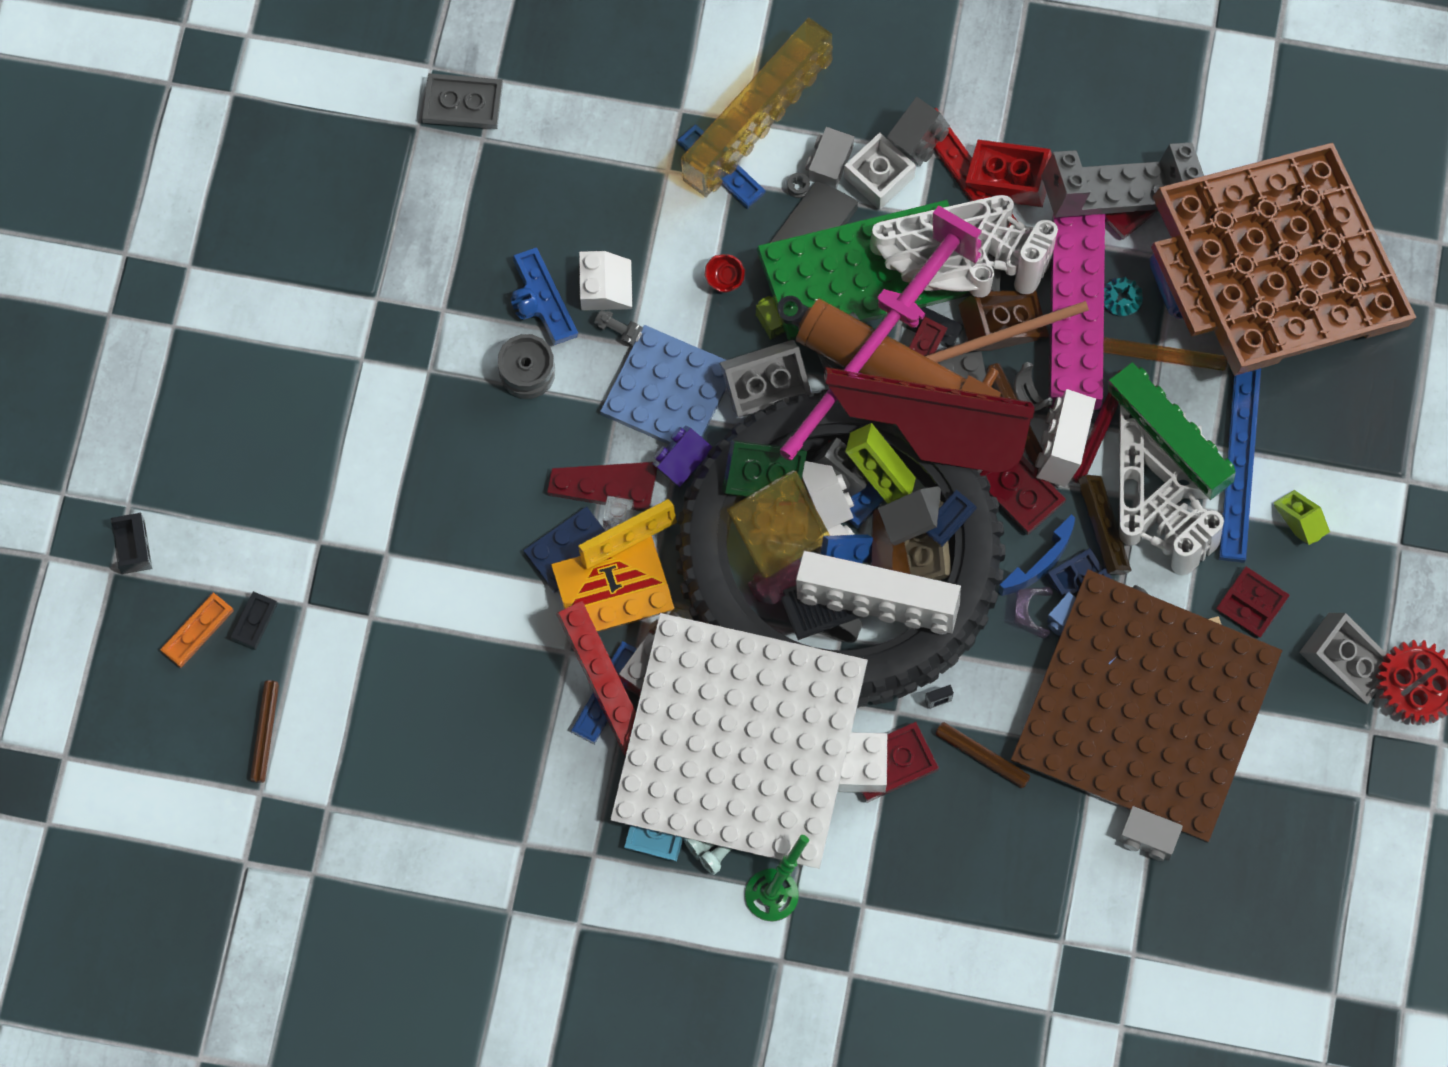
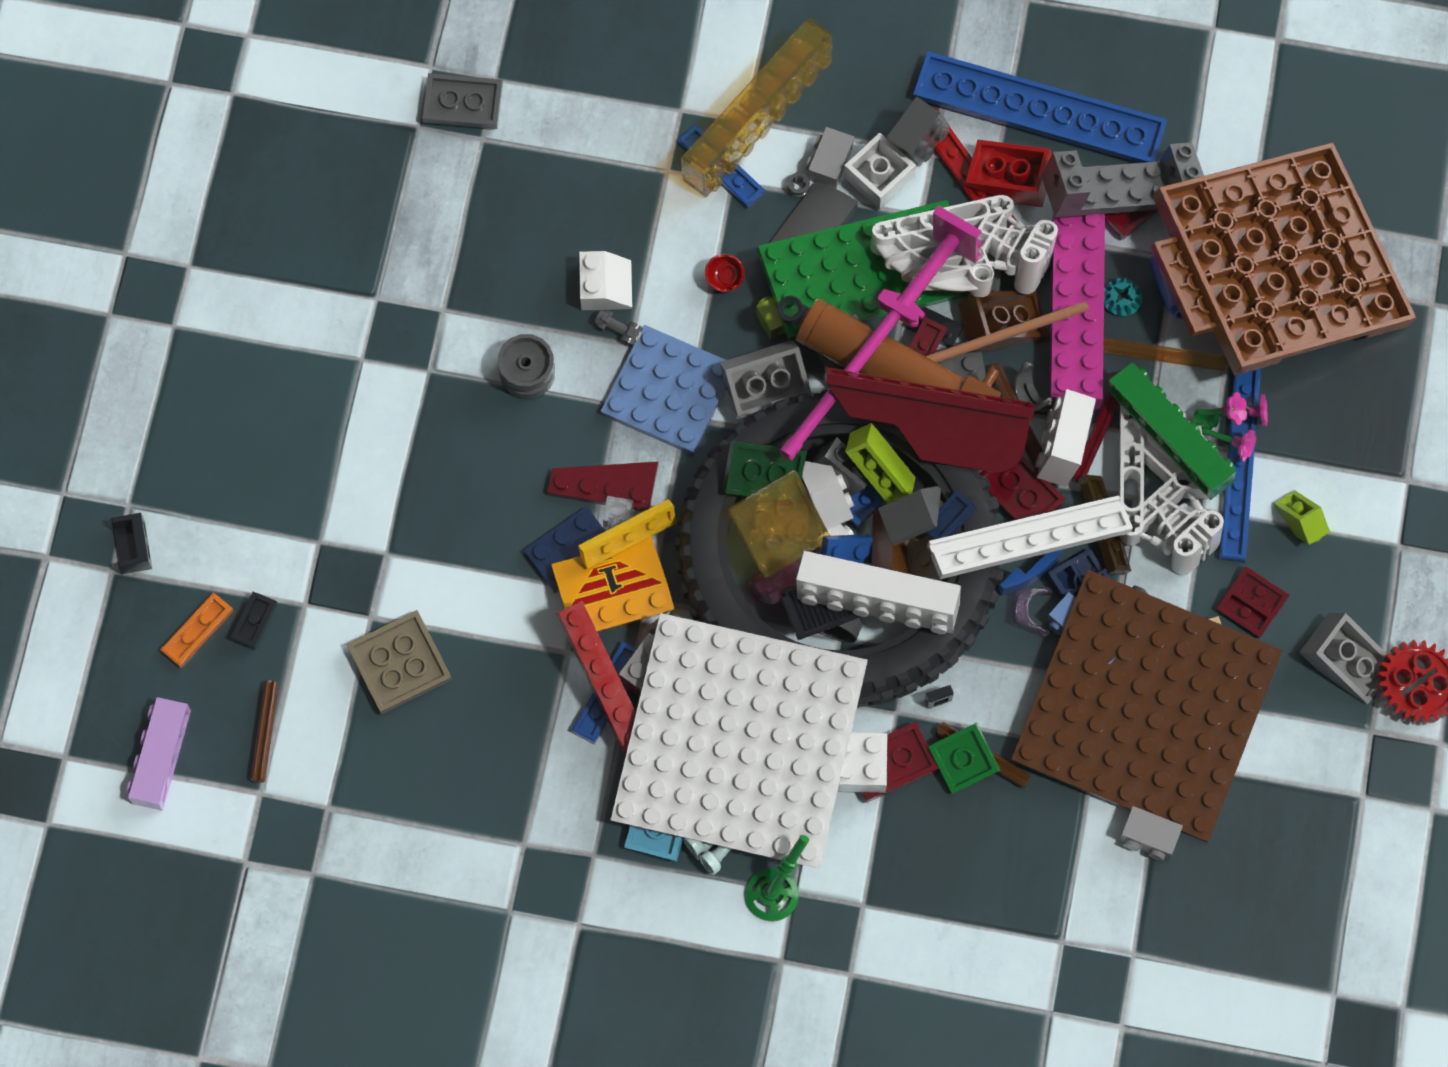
blue plate [511,248,578,345] -> none
dark purple brick [652,425,712,487] -> none
none -> lavender brick [126,697,191,811]
none -> dark tan plate [346,610,452,715]
none -> blue plate [913,51,1168,163]
none -> white plate [927,495,1133,579]
none -> green plate [928,722,1000,794]
none -> dark pink plant [1193,392,1268,462]

